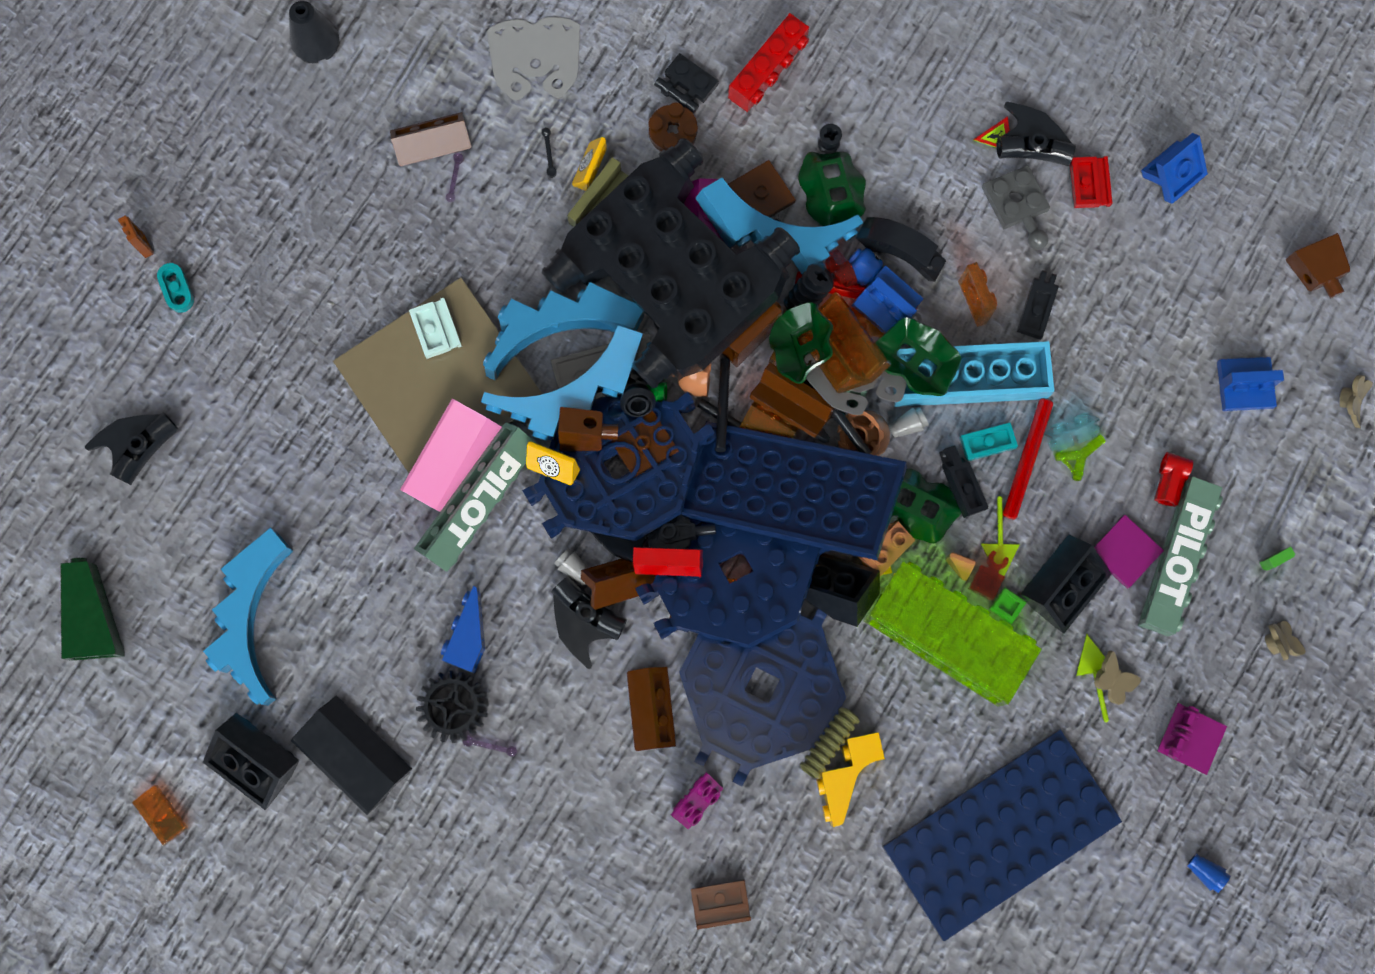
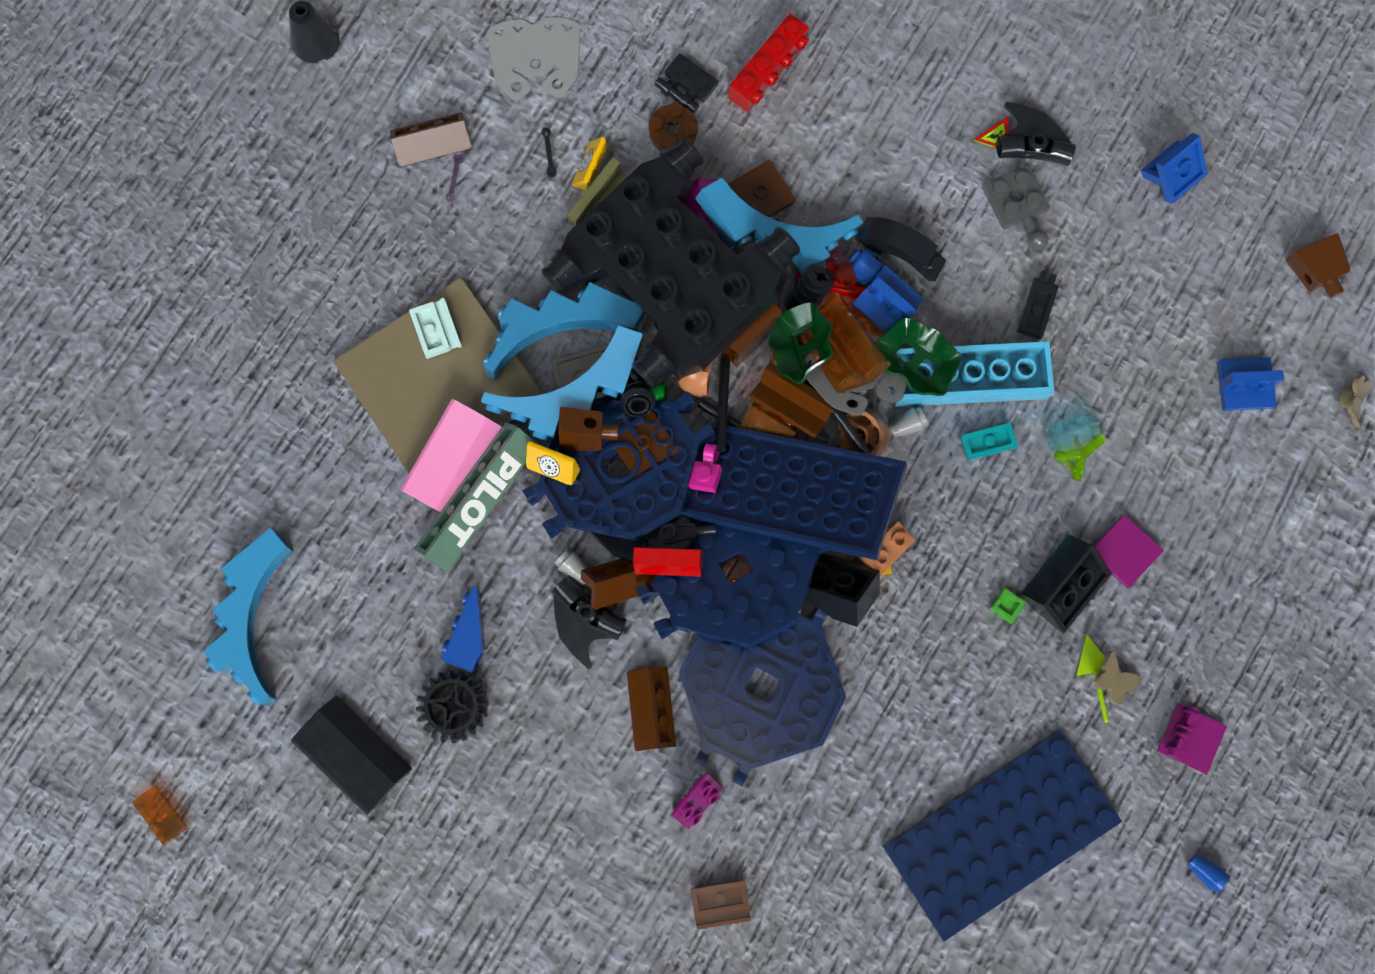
dark green slope [61,558,125,661] -> none
black pin [85,412,179,485] -> none
dark orange tile [118,215,153,258] -> none
teal plate [157,263,194,313] -> none
black slope [202,712,299,810] -> none
clear purple hinge [462,736,517,757] -> none
dark green piece [798,152,866,226] -> none
olive piece [799,707,860,779] -> none
yellow arch [816,732,885,827] -> none
black bush [818,124,842,154] -> none
clear neon green brick [863,562,1042,707] -> none
dark green piece [889,468,961,544] -> none
black hinge [939,445,989,518] -> none
nougat slope [946,552,976,581] -> none
clear orange plate [958,262,997,327] -> none
clear red plate [968,551,1009,601] -> none
lime piece [981,496,1020,583] -> none
red axle [1003,398,1053,520] -> none
red plate [1070,156,1113,208] -> none
sand green brick [1138,476,1223,637] -> none
red piece [1154,452,1193,507] -> none
bright green tile [1259,547,1296,571] -> none
dark tan animal [1265,621,1306,661] -> none
none -> dark pink plate [688,443,722,493]

